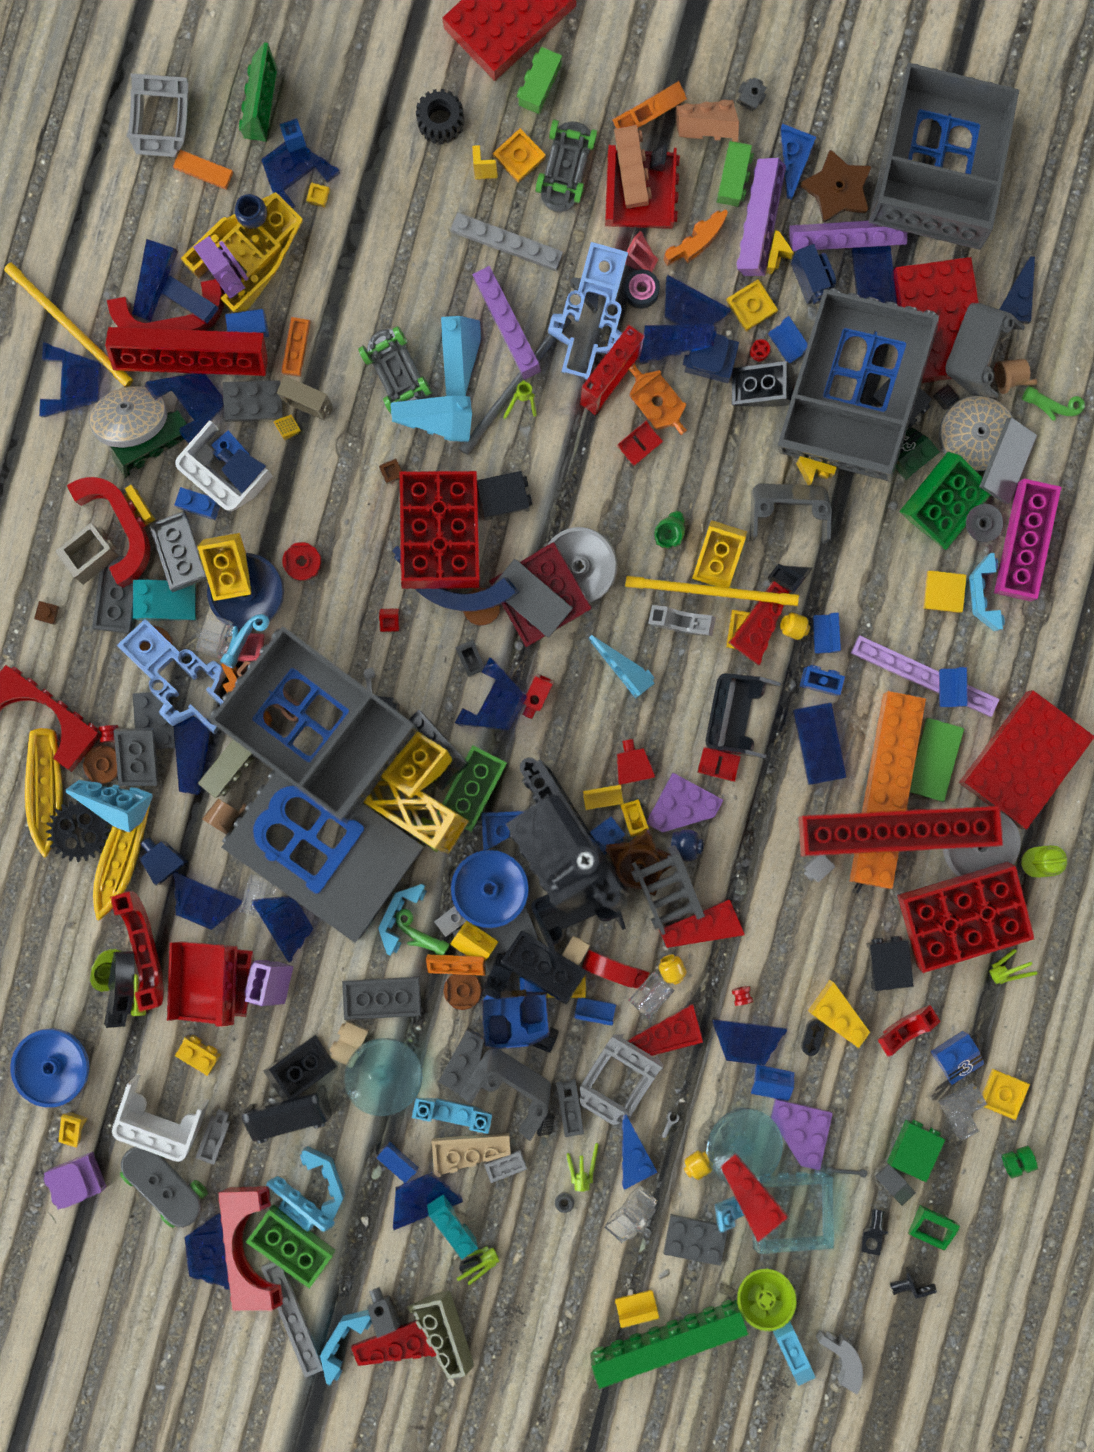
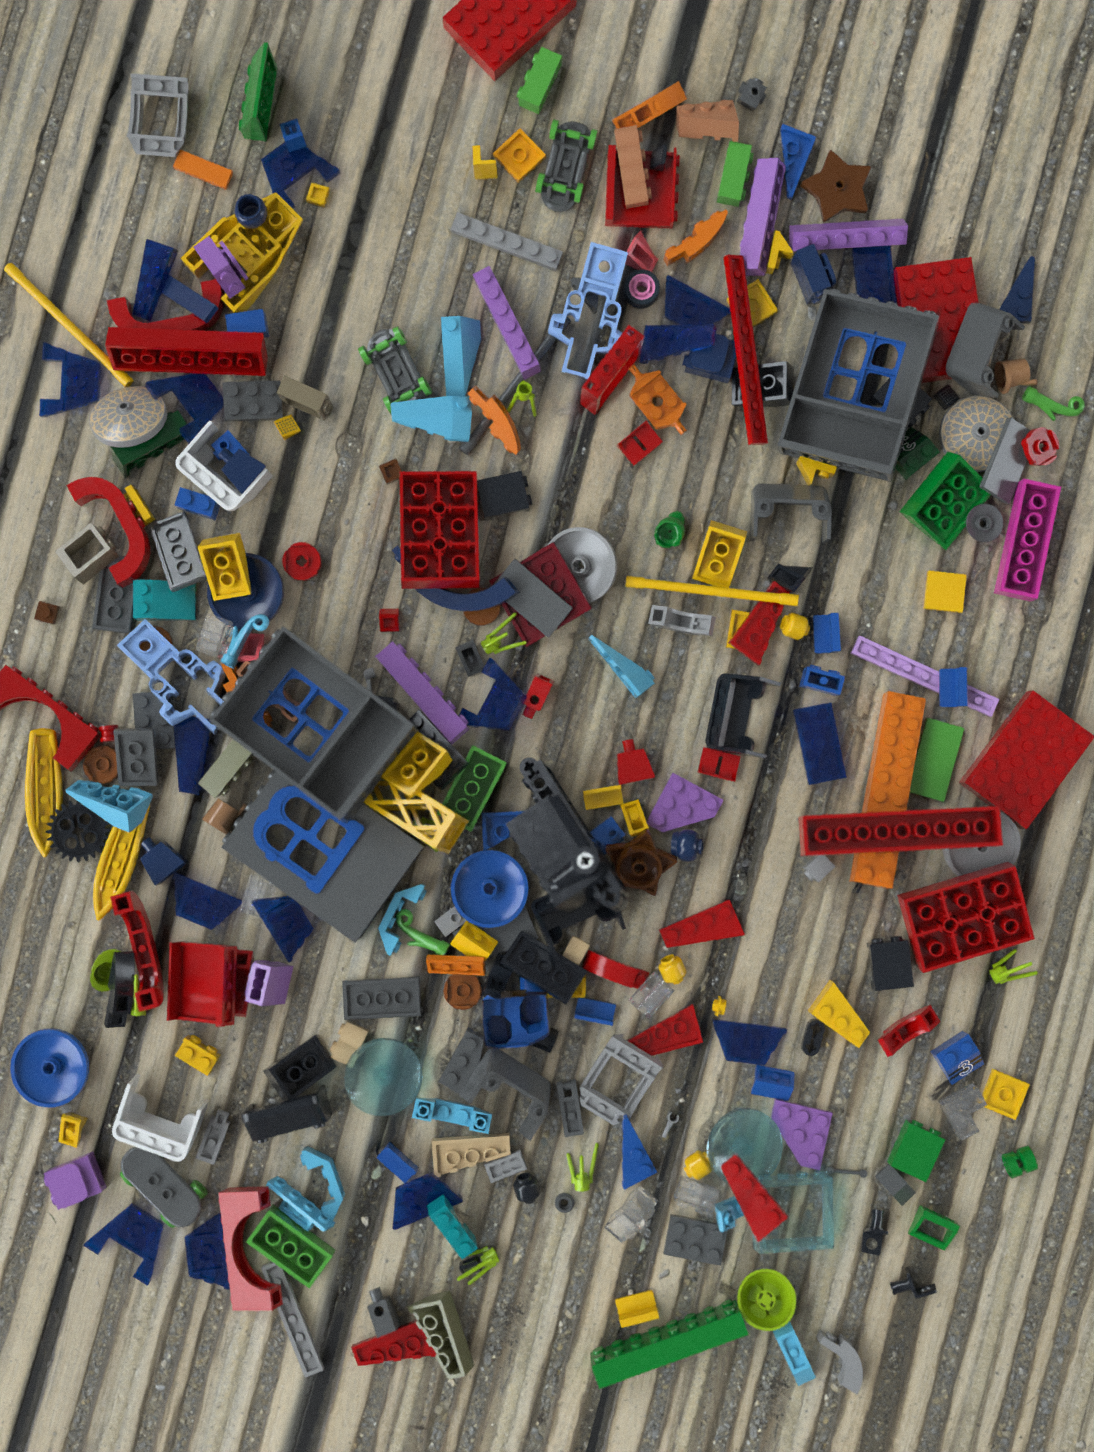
orange tile [281,317,311,377] -> none
medium azure slope [320,1310,372,1385] -> none
black tyre [416,89,464,144] -> none
black slope [537,1114,555,1136] -> none
dark grey fence [631,845,705,935] -> none
red wheel [731,986,754,1006] -> none
red wheel [750,339,770,362] -> none
blue panel [768,316,808,364] -> none
dark grey panel [869,62,1020,250] -> none
medium azure slope [969,553,1005,631] -> none
lime piece [1021,845,1067,878] -> none
none -> clear blue wing [83,1203,165,1286]
none -> medium lavender brick [375,641,469,744]
none -> orange slope [467,386,521,455]
none -> lime plant [481,612,527,655]
none -> black head [513,1173,541,1204]
none -> clear brick [674,1175,719,1215]
none -> yellow plate [712,996,727,1016]
none -> red plate [723,254,768,445]
none -> plate [1021,427,1059,466]

